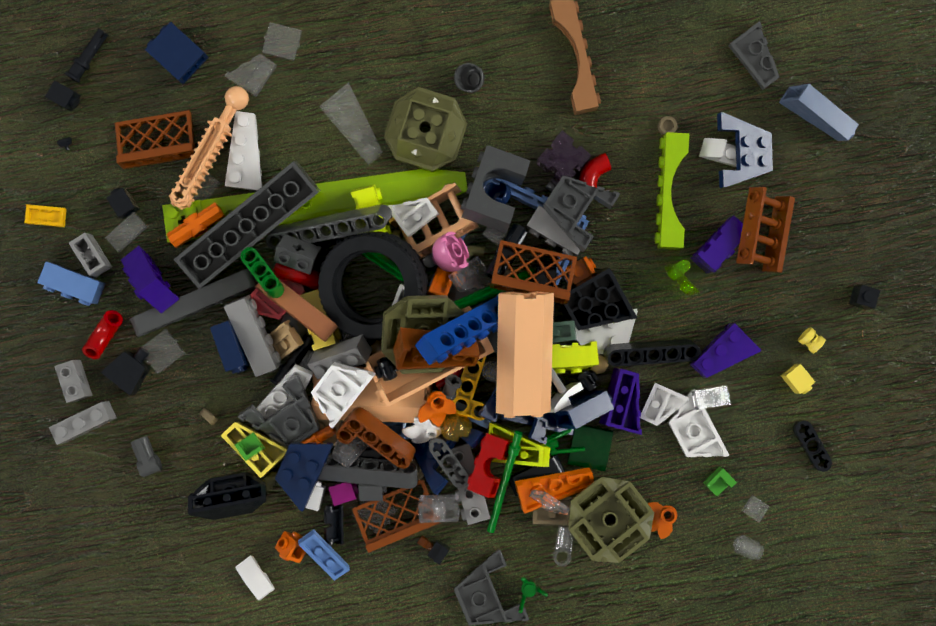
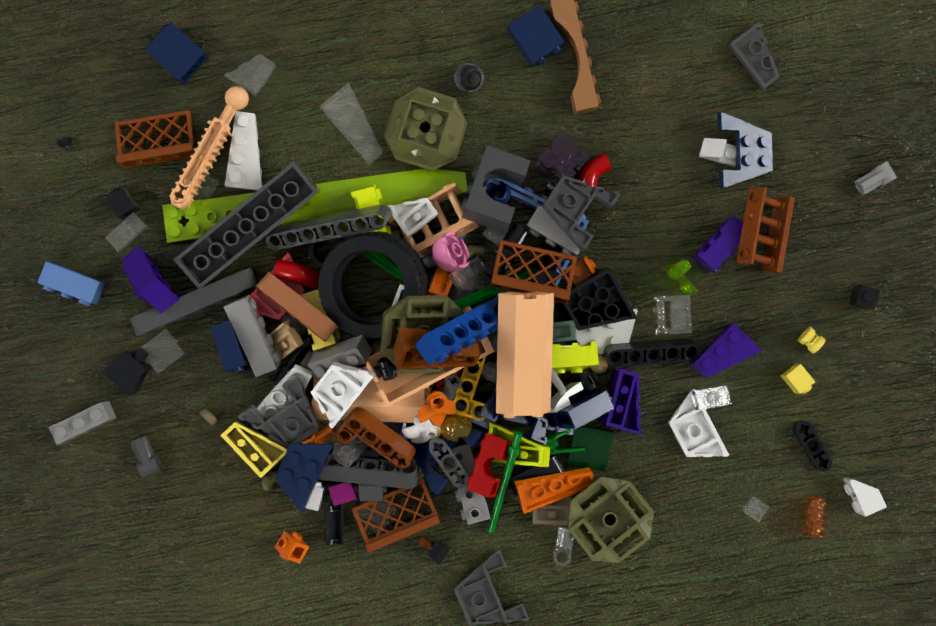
yellow plate [24,204,67,228] -> none
black brick [45,80,81,112] -> none
light grey brick [54,360,93,403] -> none
black pin [64,28,109,83] -> none
light grey brick [69,233,113,277] -> none
red cylinder [82,310,123,359] -> none
orange piece [166,202,225,248] -> none
black wedge [188,472,267,520] -> none
bright green panel [234,432,265,461] -> none
white slope [235,555,275,601] -> none
green beam [240,247,284,298] -> none
clear piece [262,22,302,61] -> none
dark grey brick [273,234,321,275] -> none
medium blue plate [298,529,350,581] -> none
clear brick [418,494,460,523] -> none
green plant [519,577,548,613] -> none
clear plate [530,490,570,515] -> none
white wing [640,383,690,426] -> none
orange plate [648,502,677,539] -> none
lime arch [655,132,689,250] -> none
dark tan tile [657,116,678,135] -> none
bright green panel [703,467,737,496] -> none
clear brick [733,535,764,560] -> none
sand blue slope [779,84,859,141] -> none
none -> dark blue brick [507,4,565,68]
none -> clear plate [655,295,692,335]
none -> clear orange piece [801,496,829,538]
none -> white slope [843,477,887,517]
none -> light grey piece [854,161,897,195]

